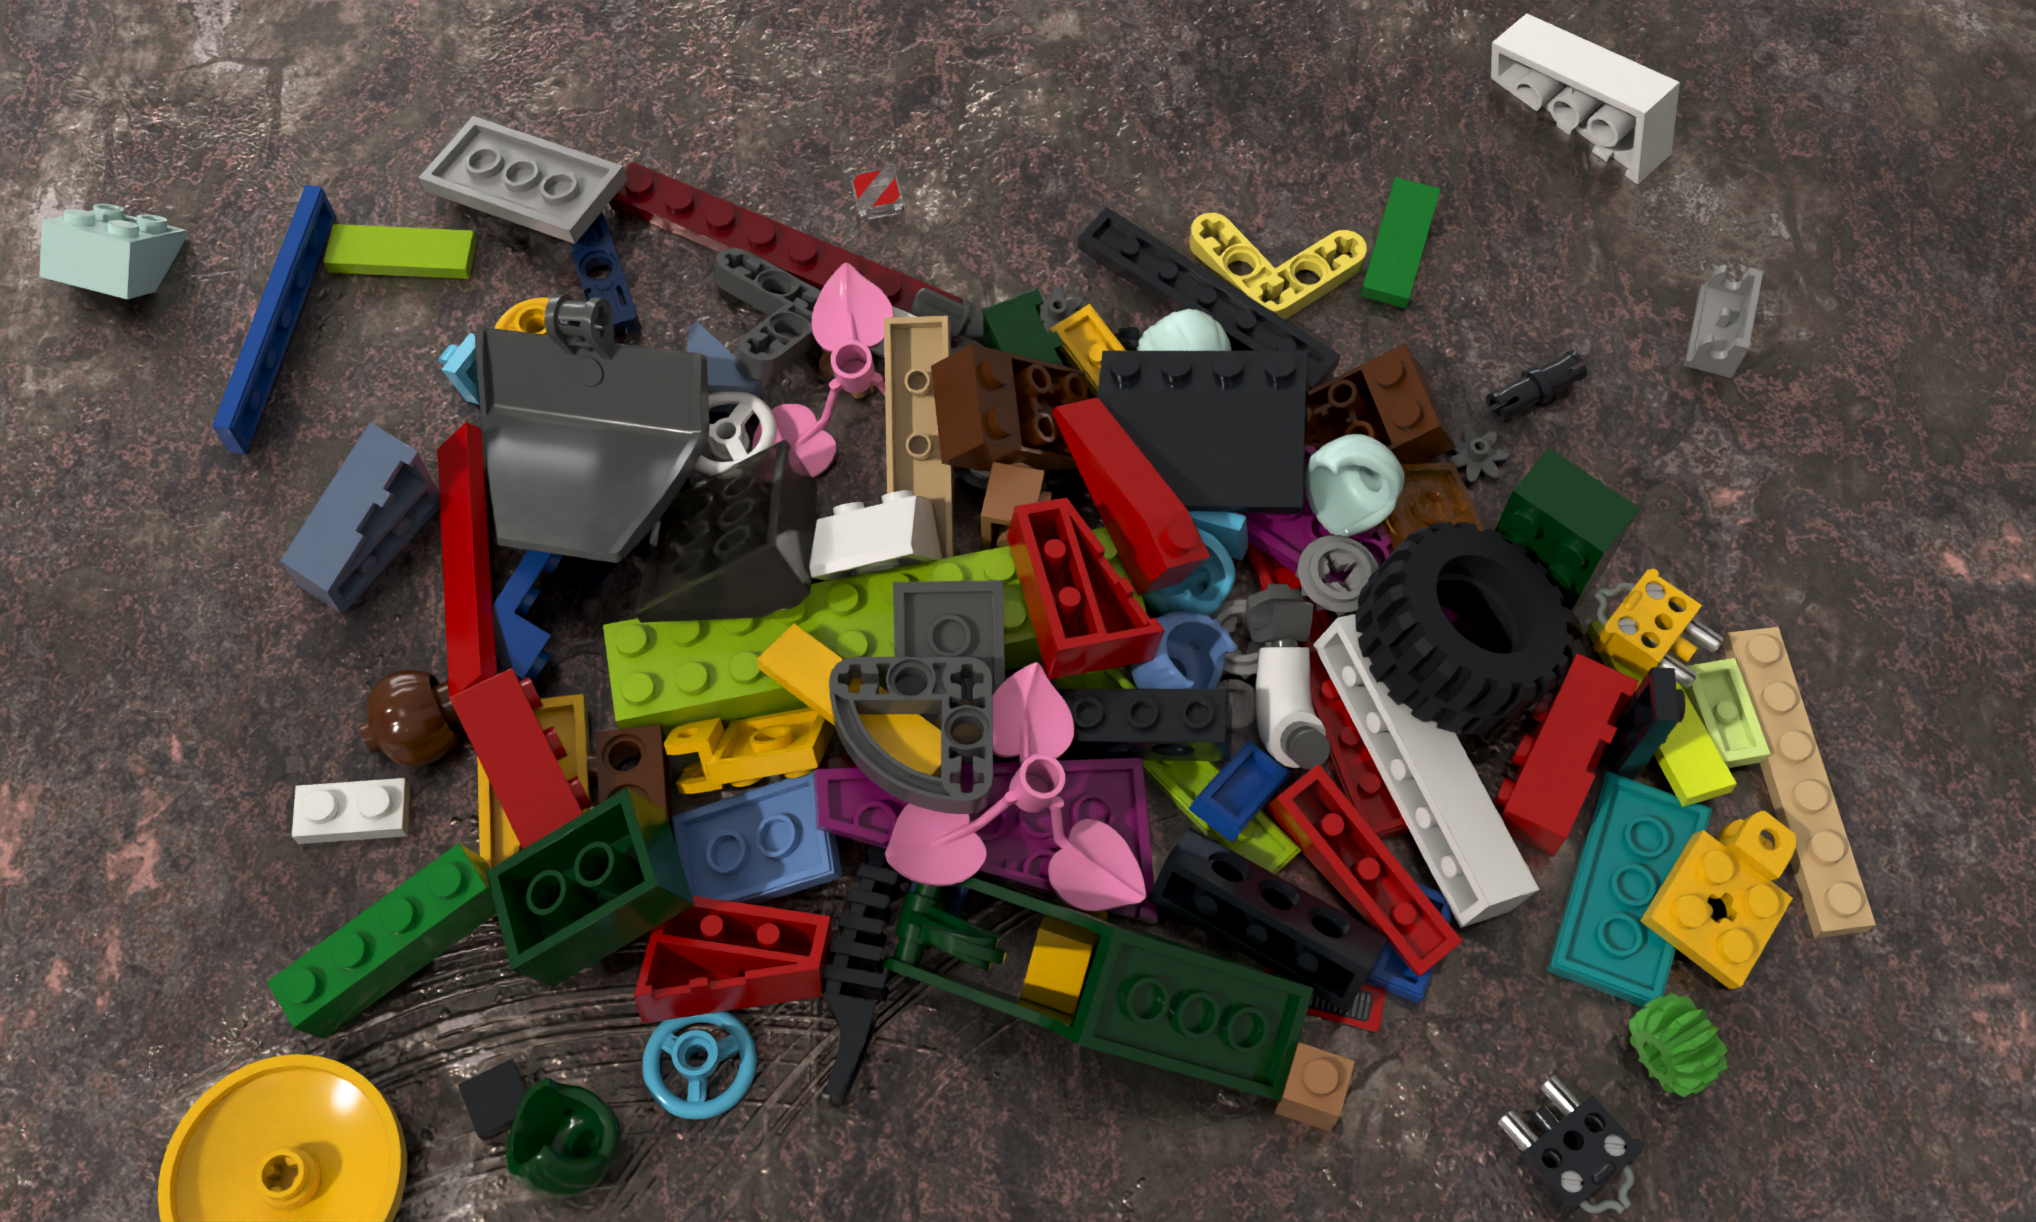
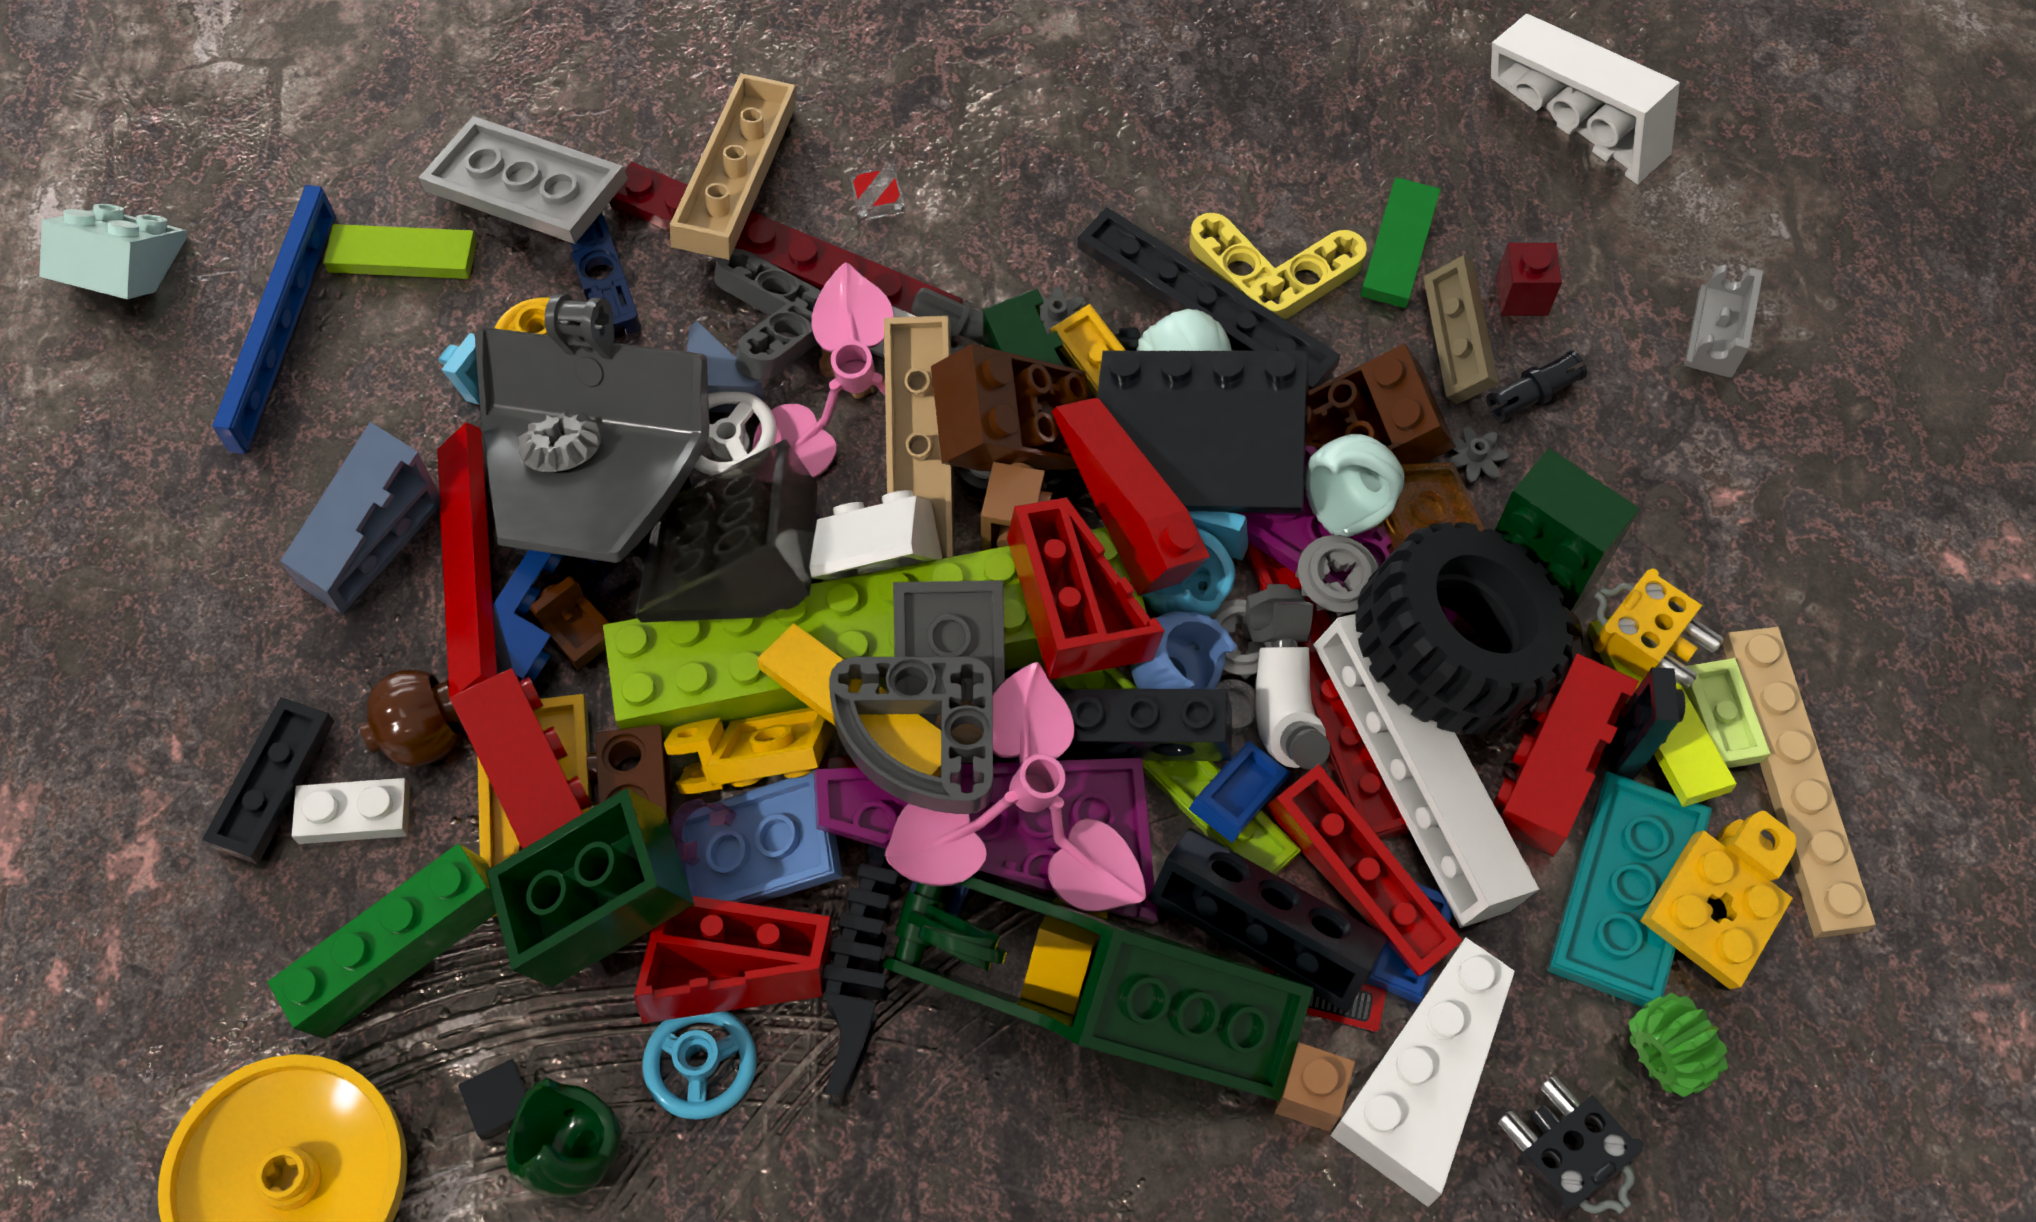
none -> black plate [202,697,335,864]
none -> light grey gear [518,411,601,472]
none -> reddish brown bracket [530,576,610,671]
none -> tan piece [670,73,796,260]
none -> piece [670,798,736,866]
none -> white wedge [1330,938,1515,1207]
none -> dark tan plate [1423,255,1499,404]
none -> dark red brick [1496,243,1562,316]

